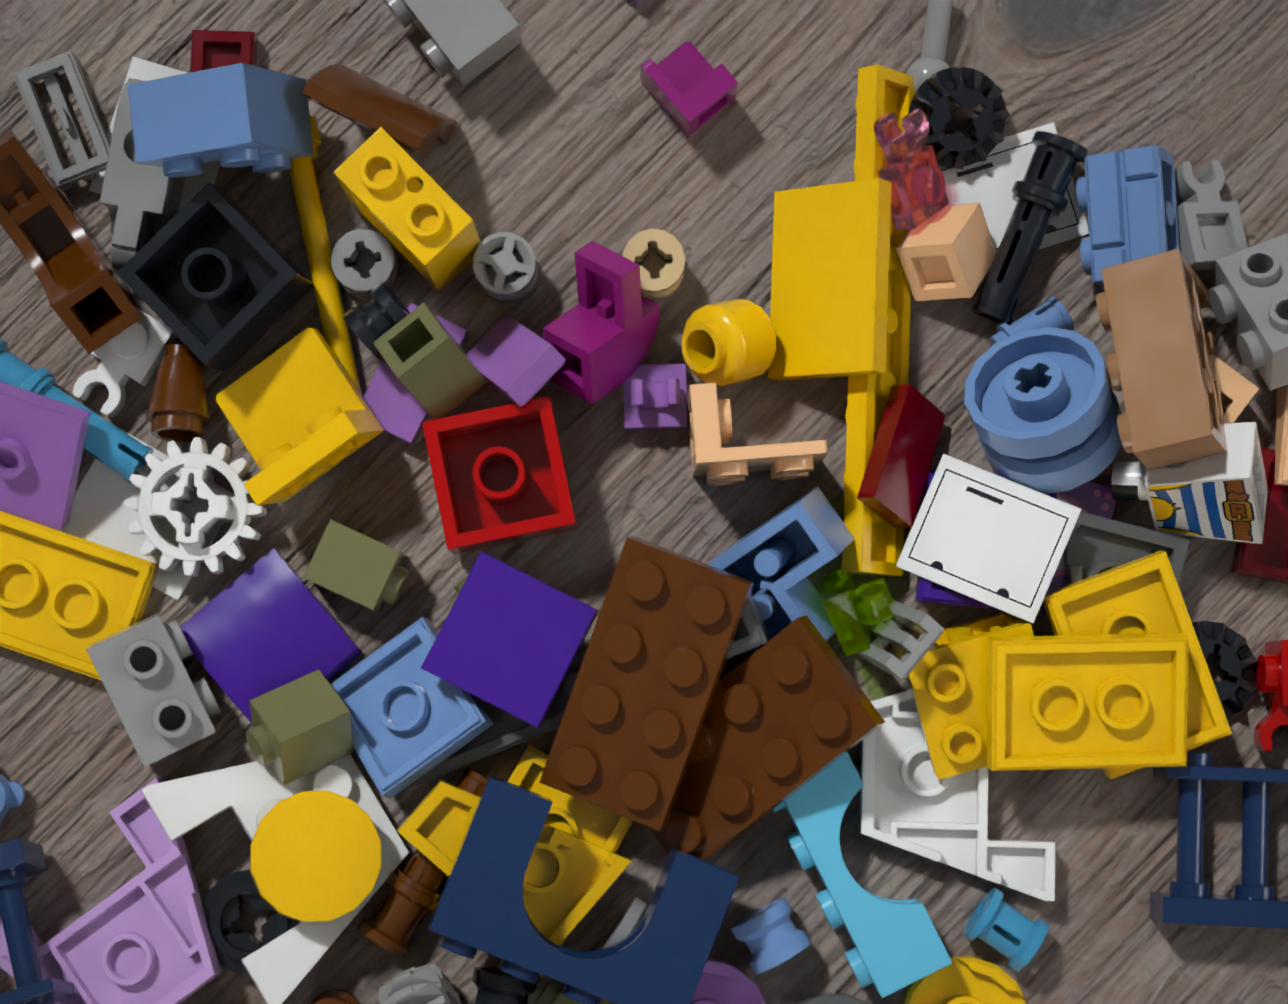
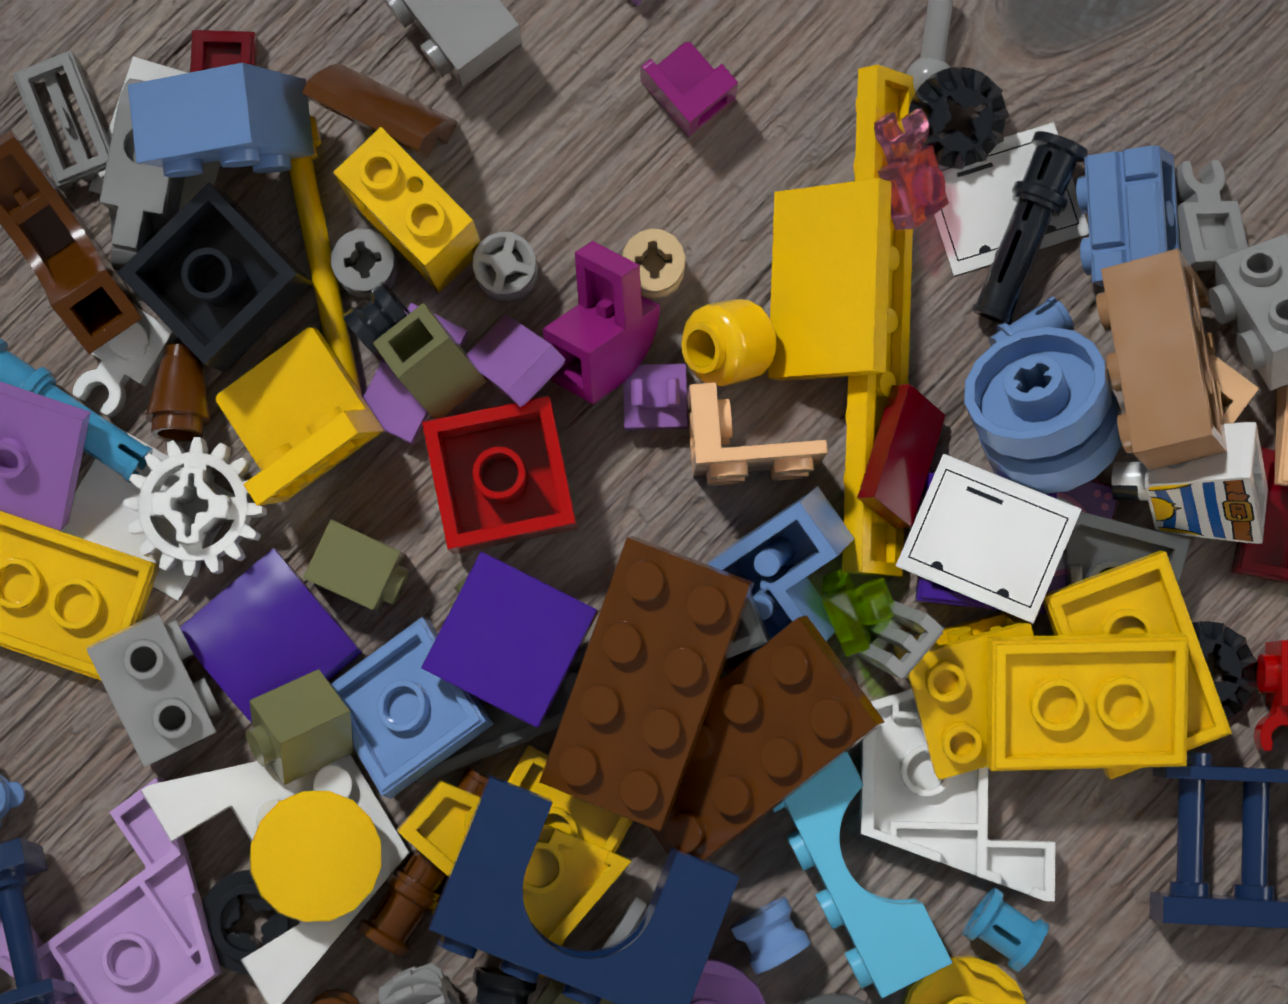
light nougat panel [896,203,996,302] -> none

